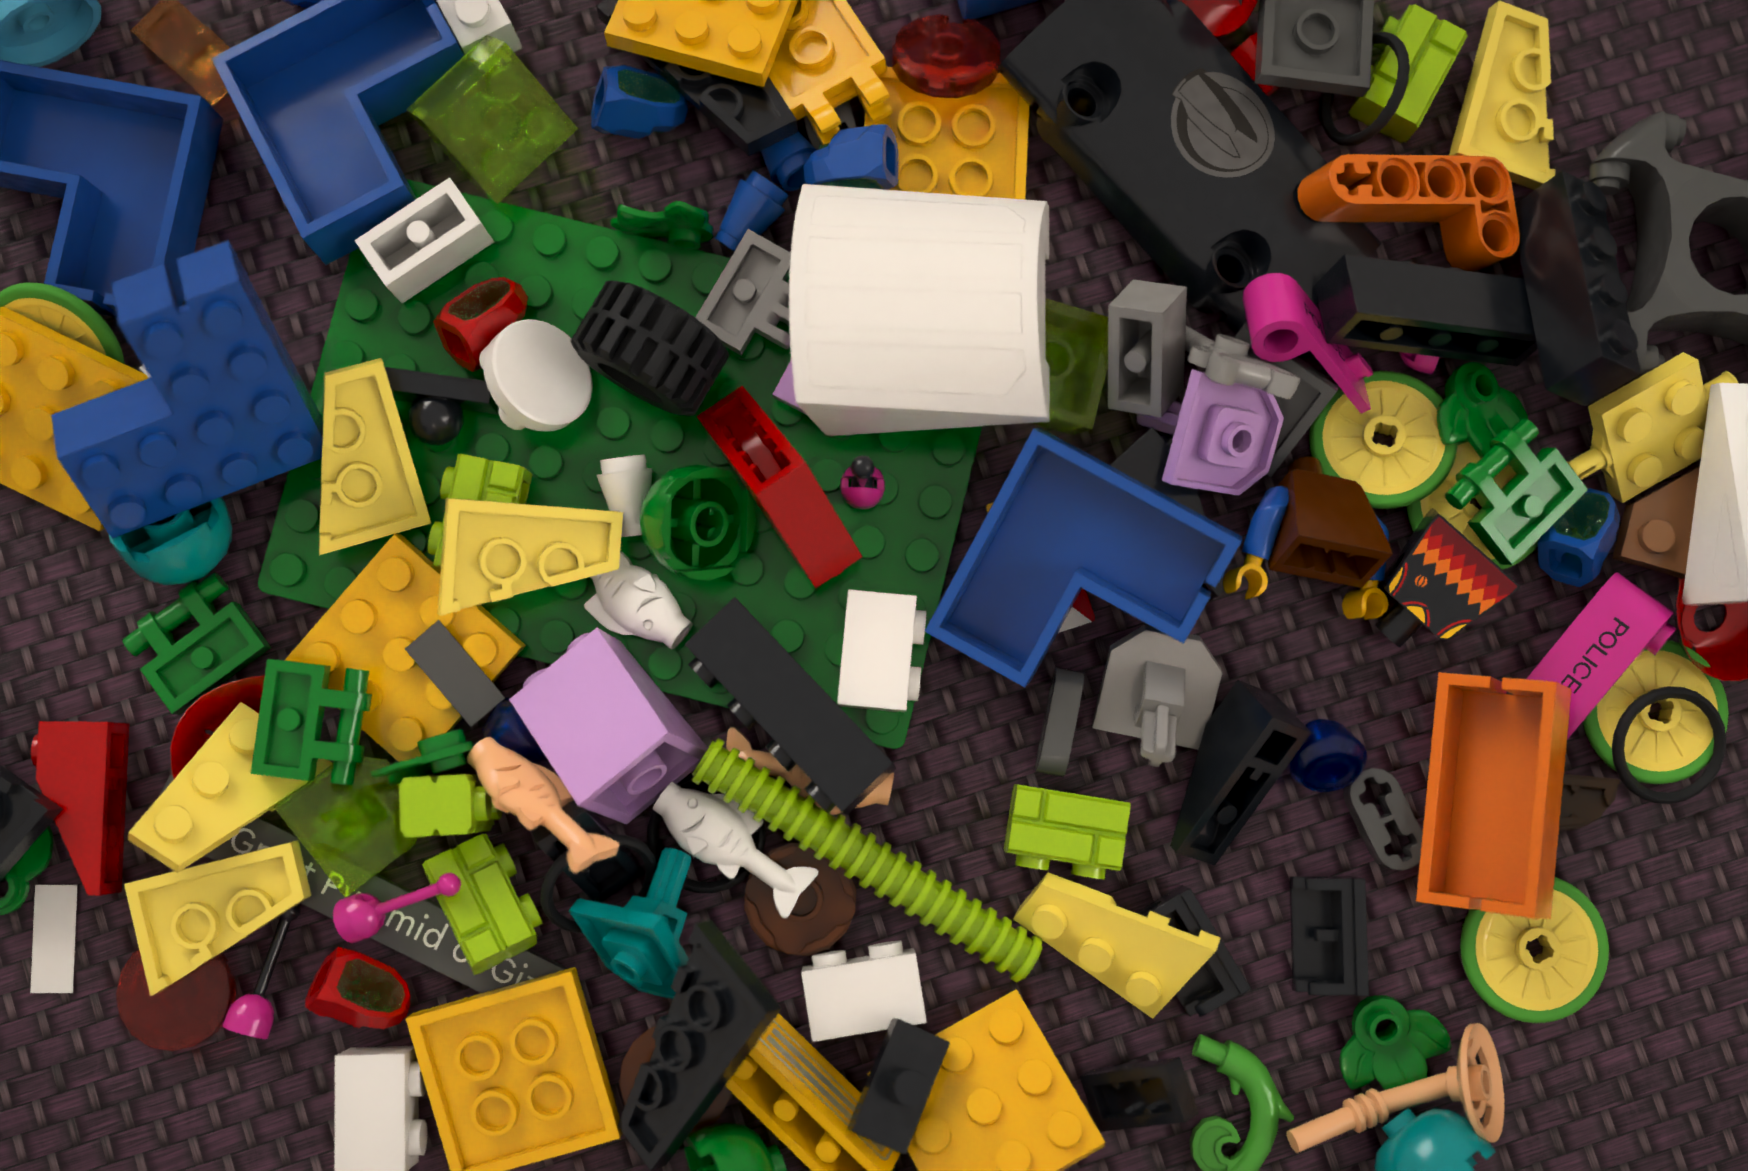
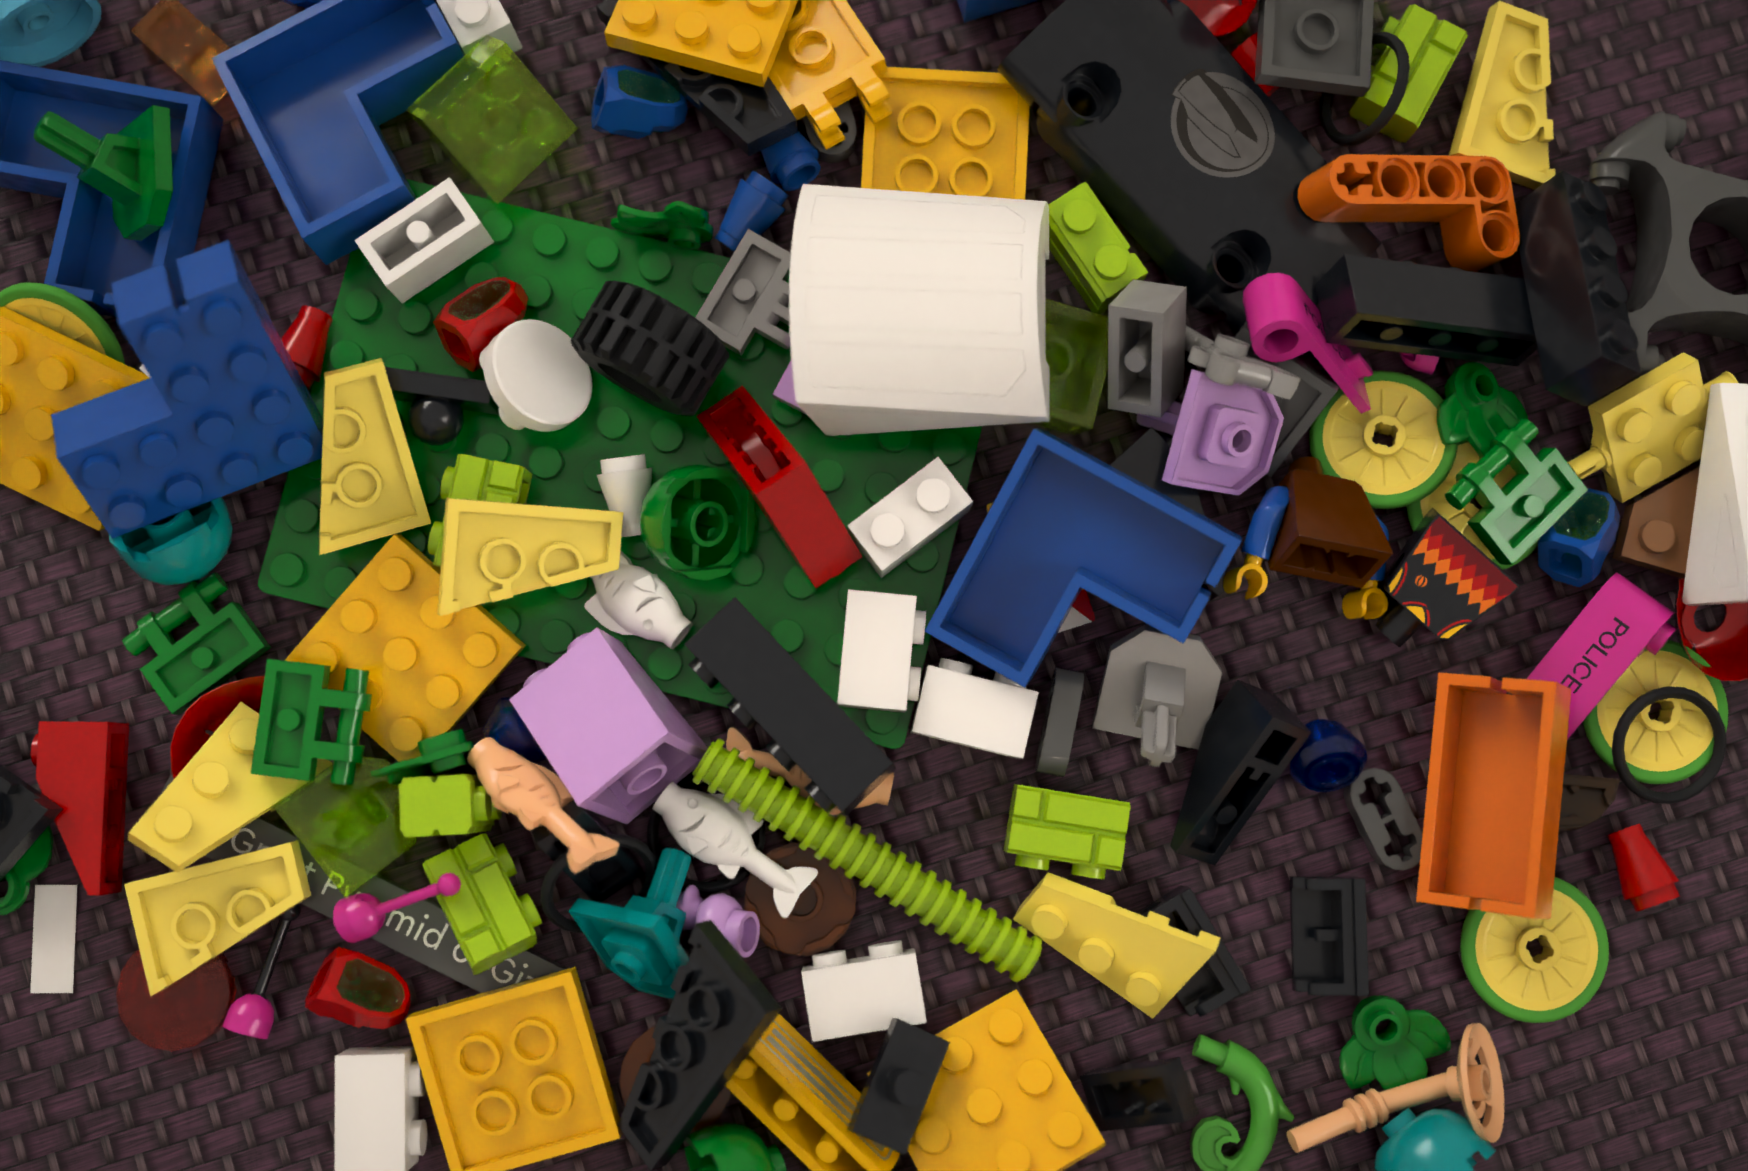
dark grey sticker [405,620,505,727] -> none
blue rock [803,124,899,190] -> none
dark pink hinge [840,456,885,509] -> none
clear red tile [892,14,1000,98] -> none
none -> green piece [33,105,173,241]
none -> red cone [281,305,333,391]
none -> lavender animal [676,884,760,958]
none -> white brick [847,457,973,578]
none -> white brick [910,658,1039,759]
none -> lime brick [1048,182,1148,317]
none -> red cone [1607,823,1680,912]

